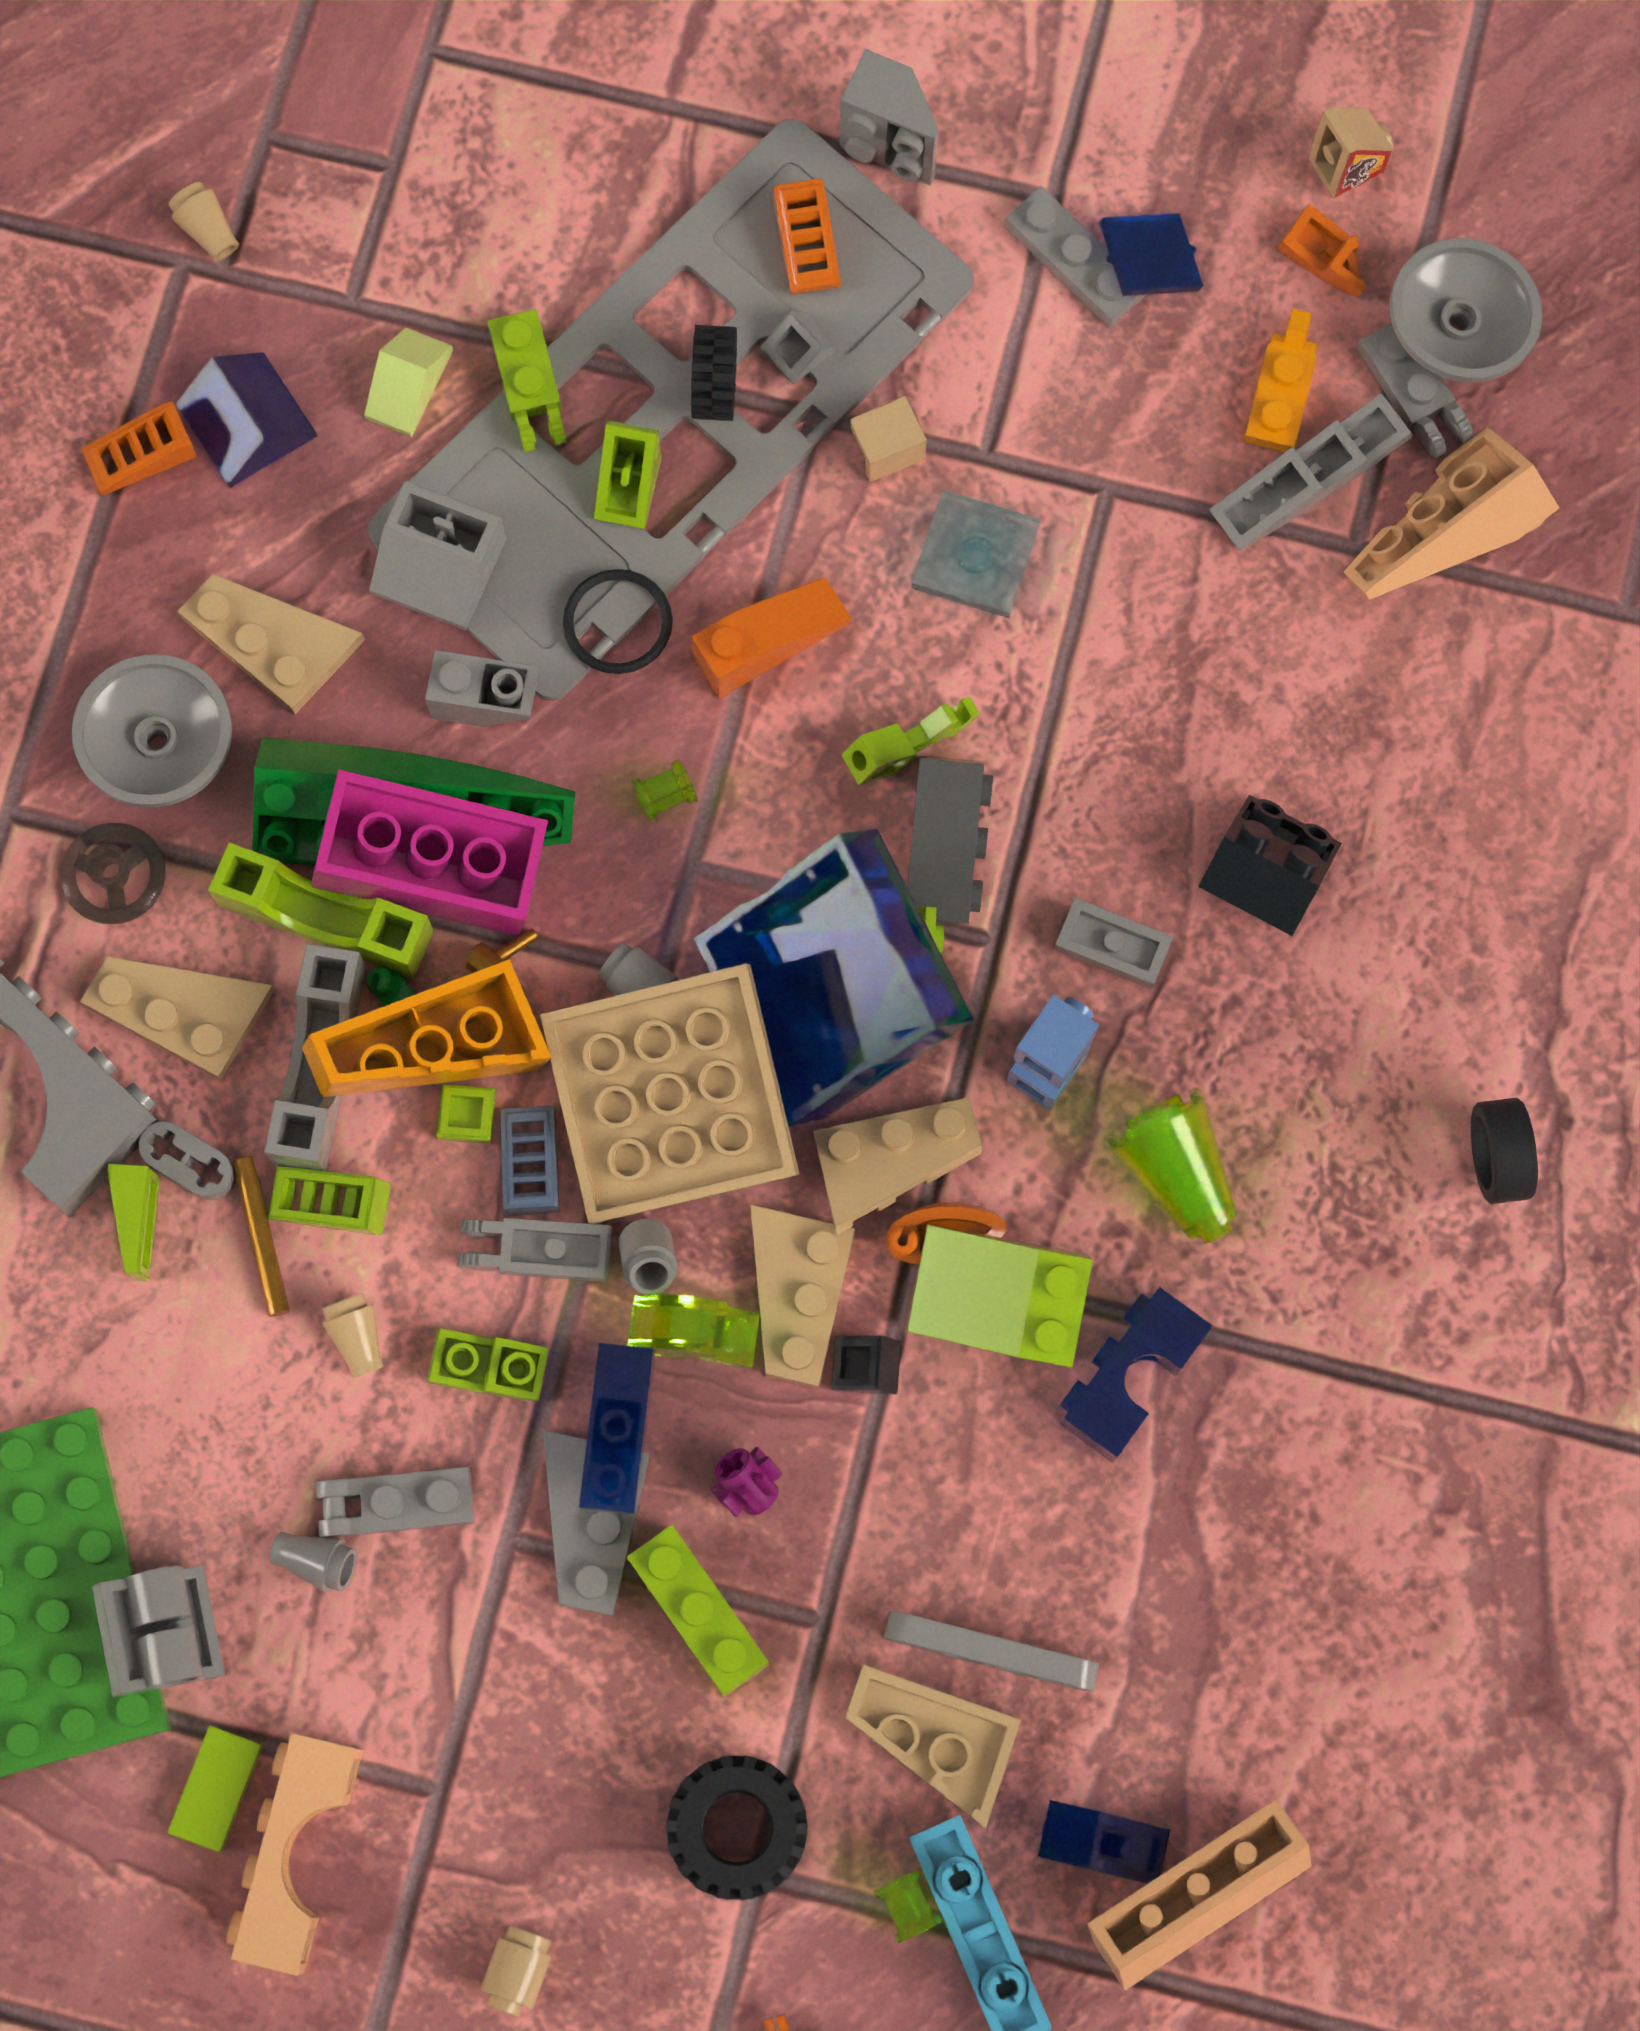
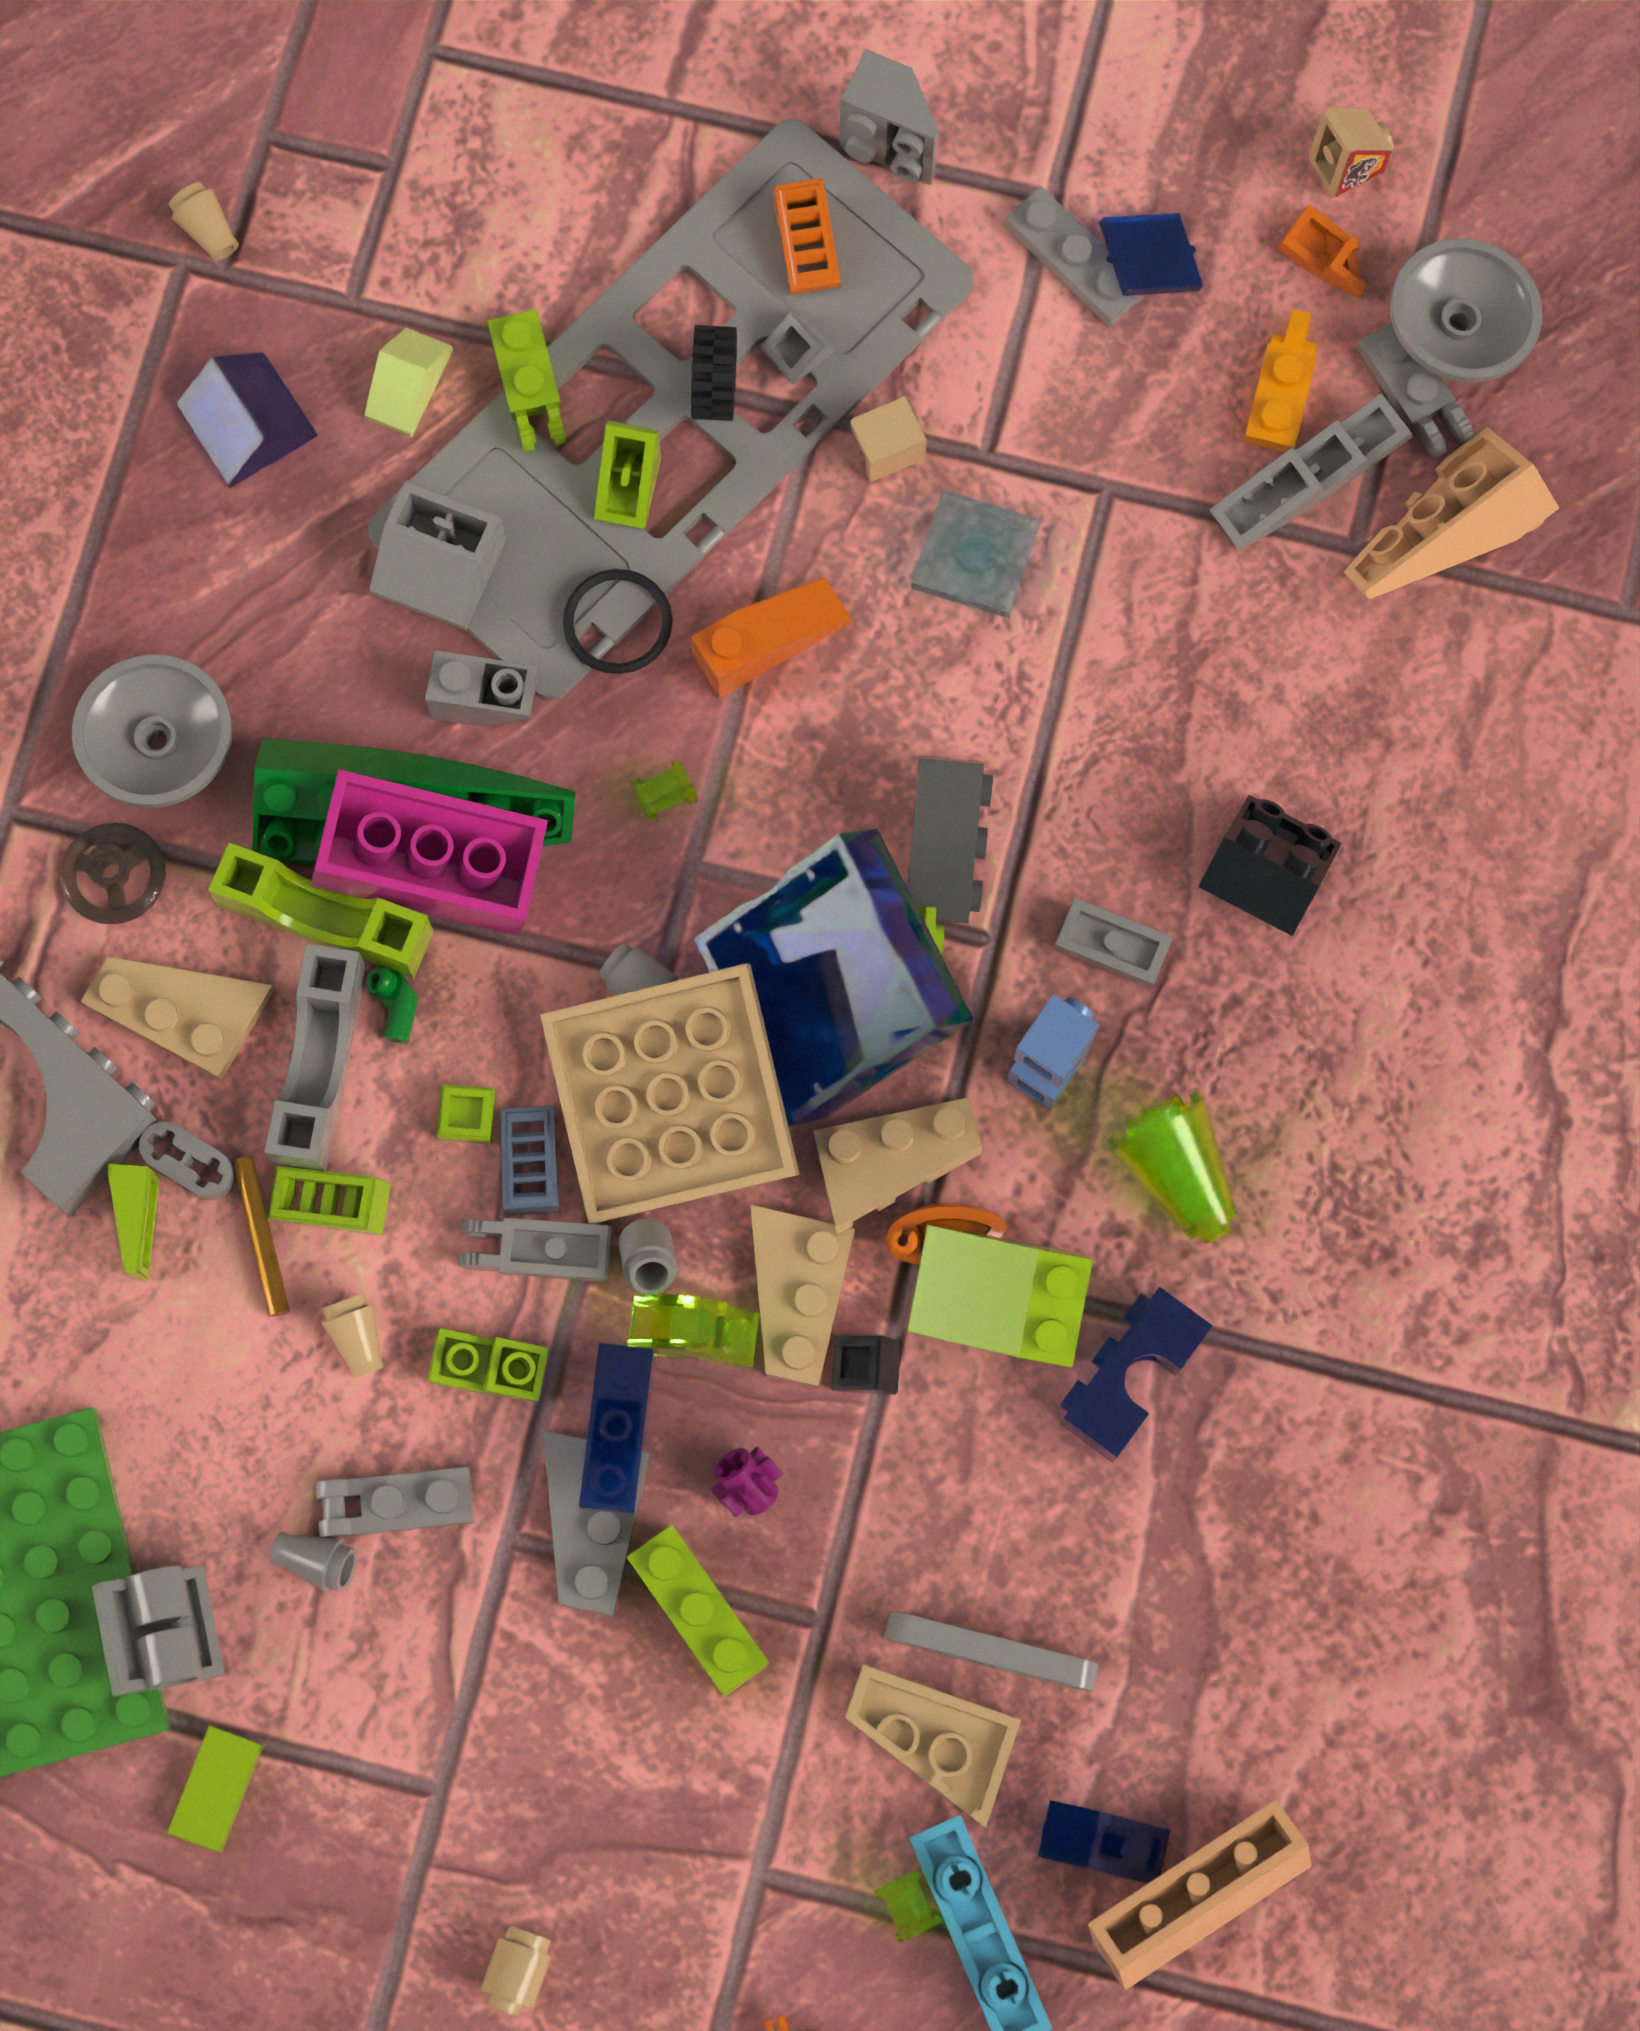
orange slope [81,400,197,496] -> none
tan wing [177,574,365,715] -> none
light nougat arch [226,1733,363,1976] -> none
light orange wedge [302,959,552,1098] -> none
pearl gold hand [466,928,539,973] -> none
black tyre [666,1755,808,1901] -> none
lime piece [842,697,980,786] -> none
black tyre [1471,1098,1538,1204] -> none

